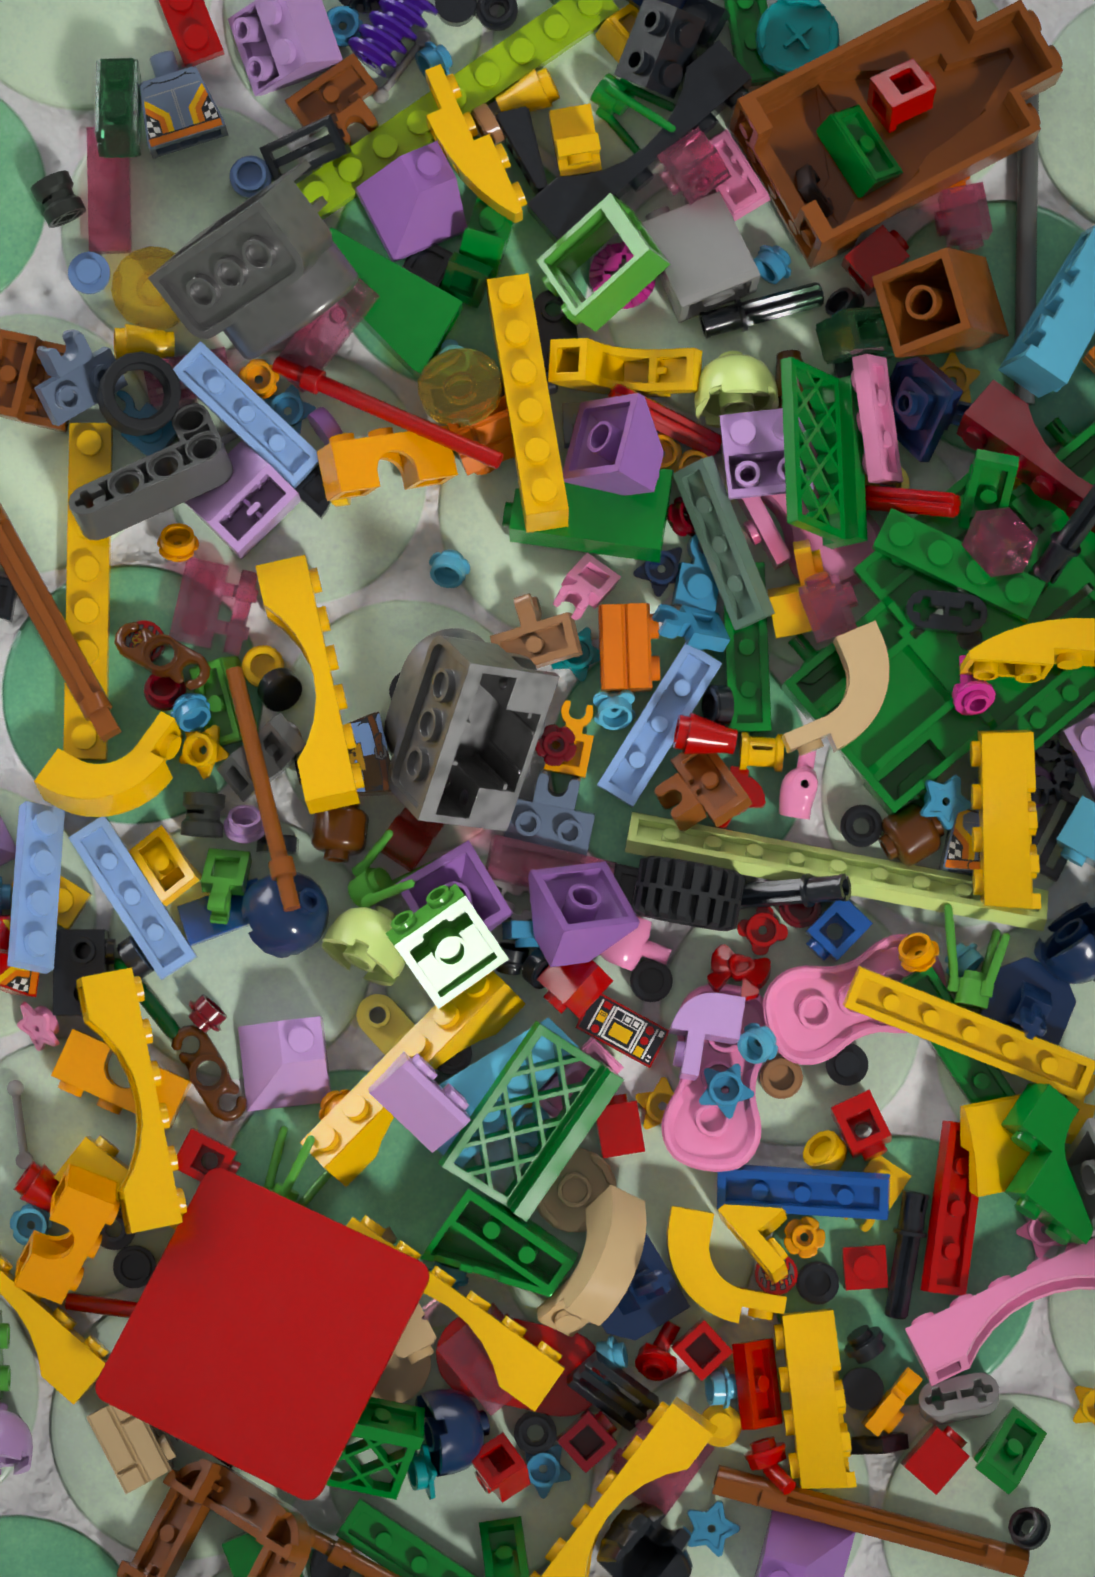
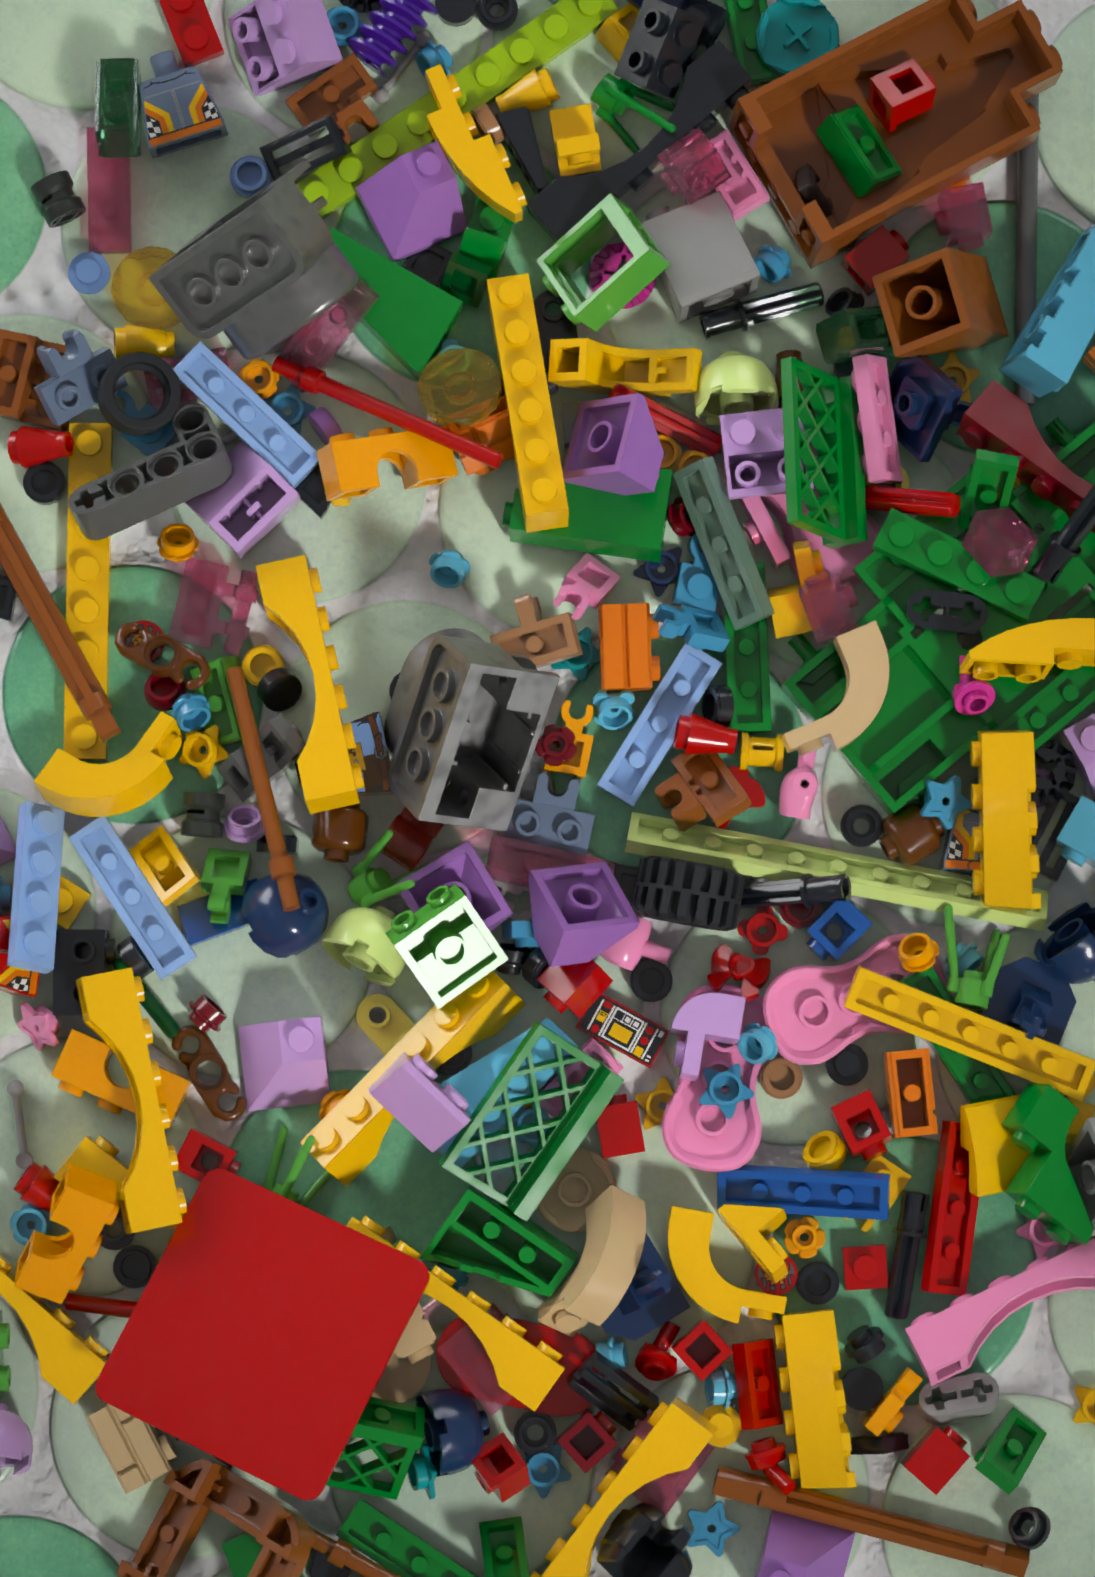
none -> red cone [7,426,74,468]
none -> black tile [23,462,67,505]
none -> orange brick [882,1048,938,1138]

